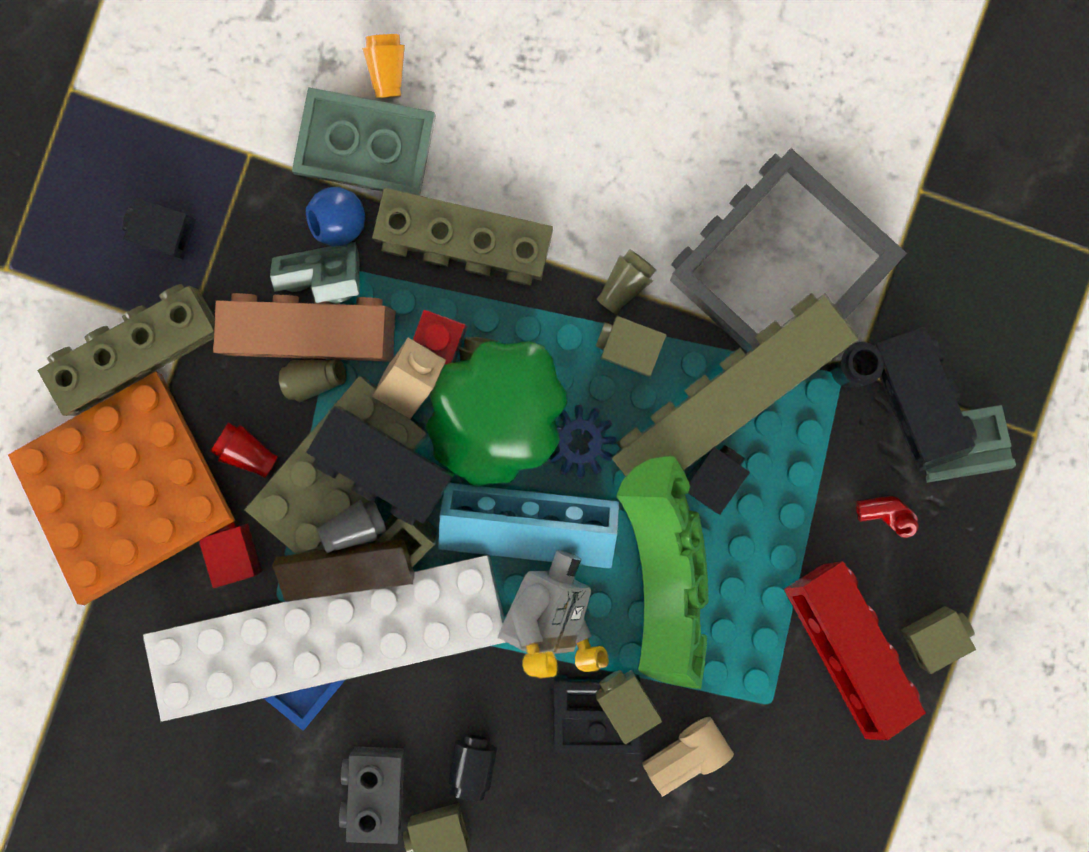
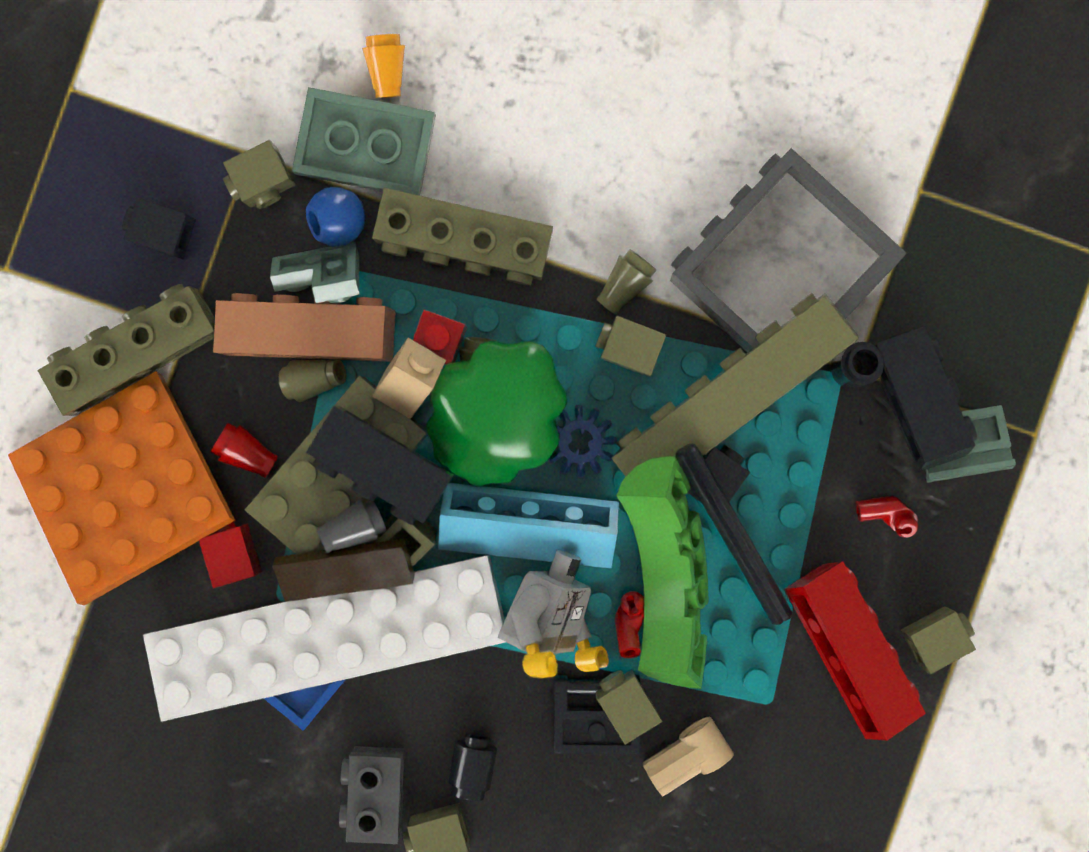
none -> olive brick [223,140,296,209]
none -> red arm [614,591,644,658]
none -> black axle [675,443,792,625]

